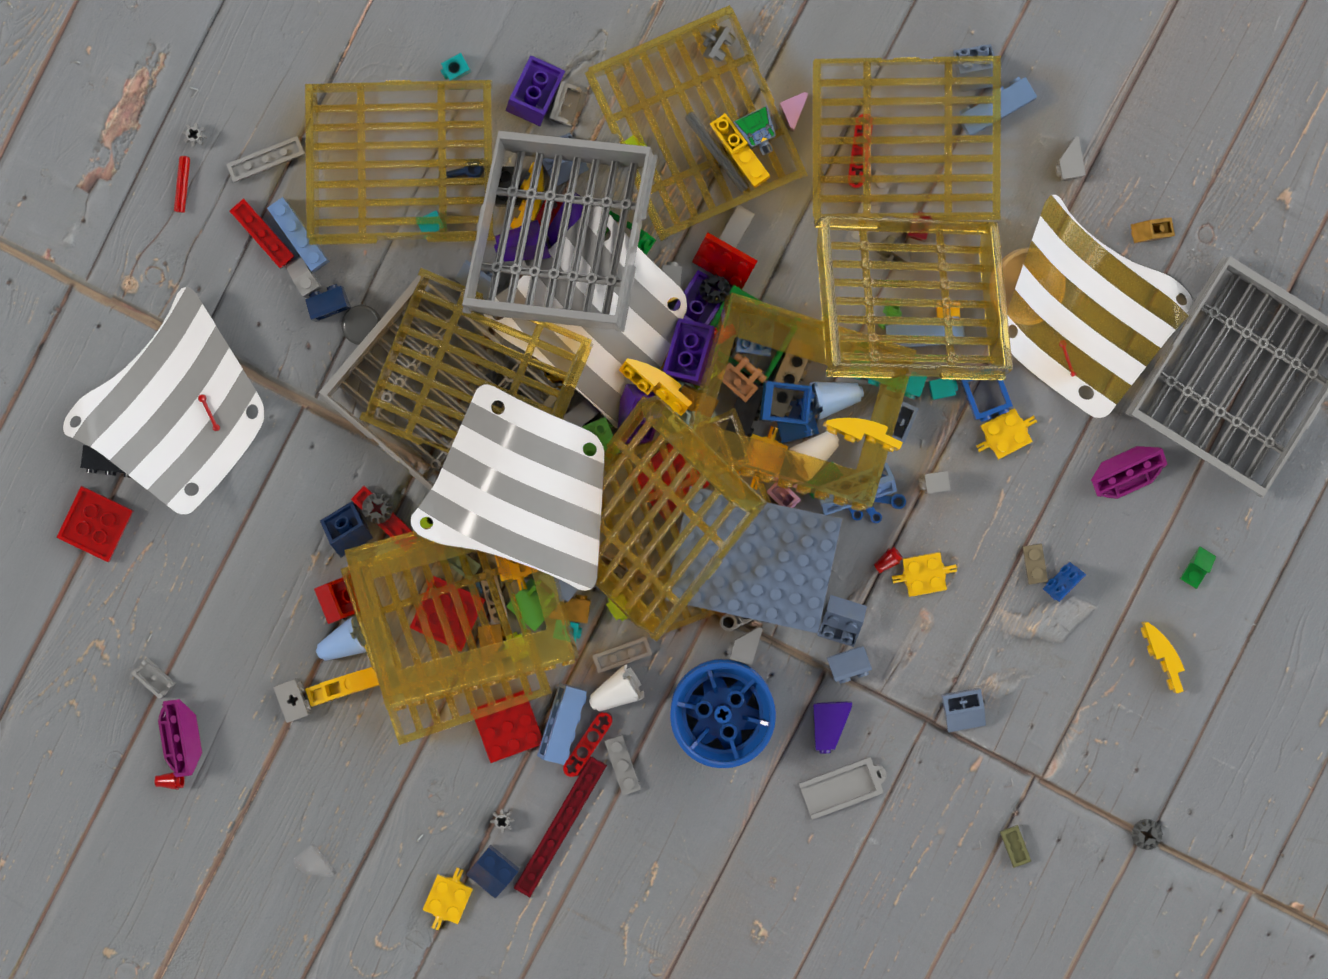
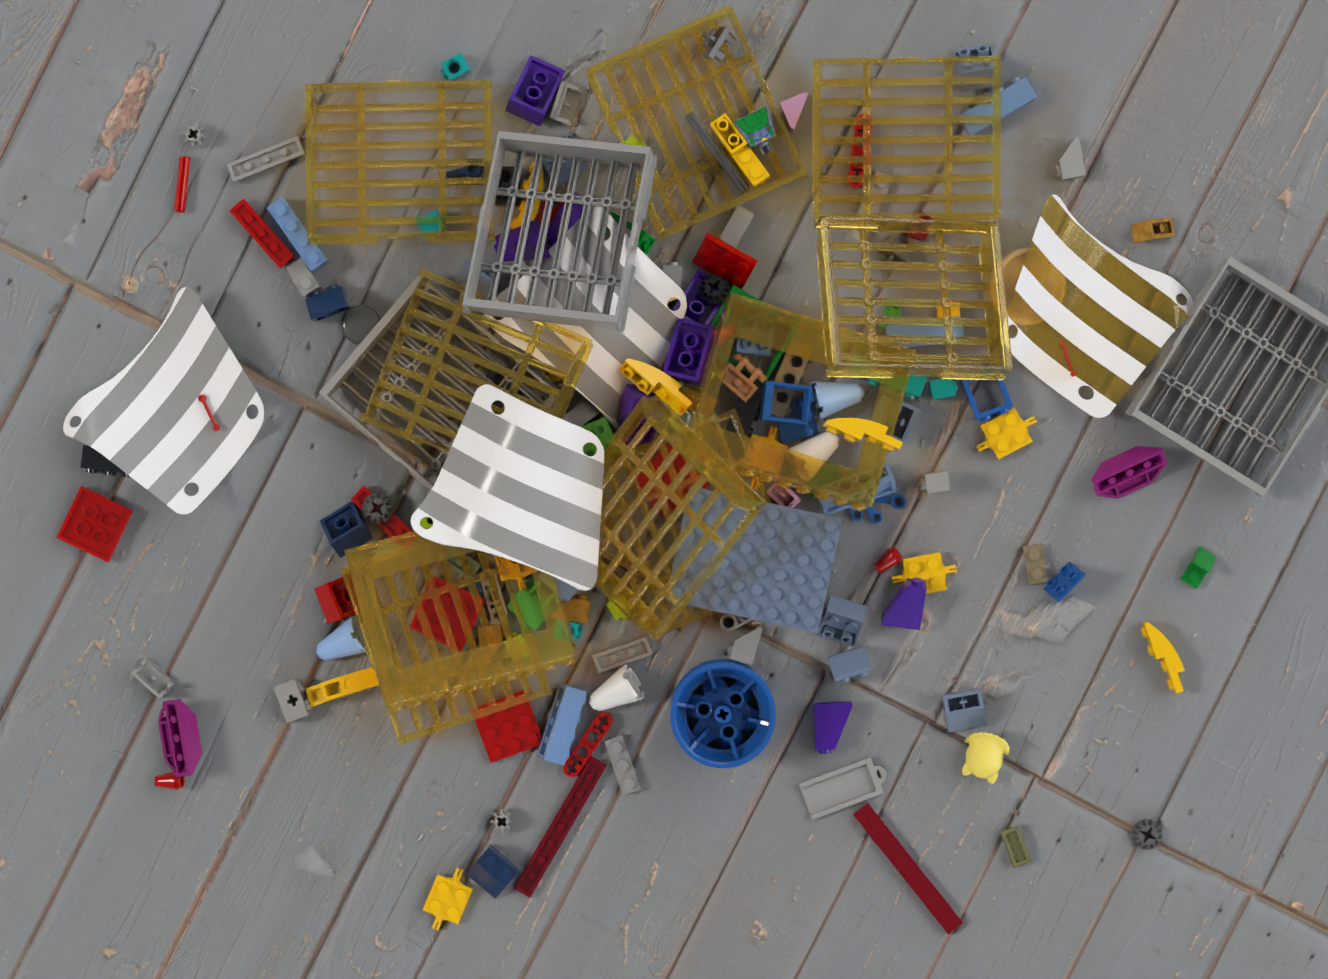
none -> dark red tile [853,802,963,935]
none -> dark purple slope [881,577,927,630]
none -> light yellow hair [962,732,1010,784]

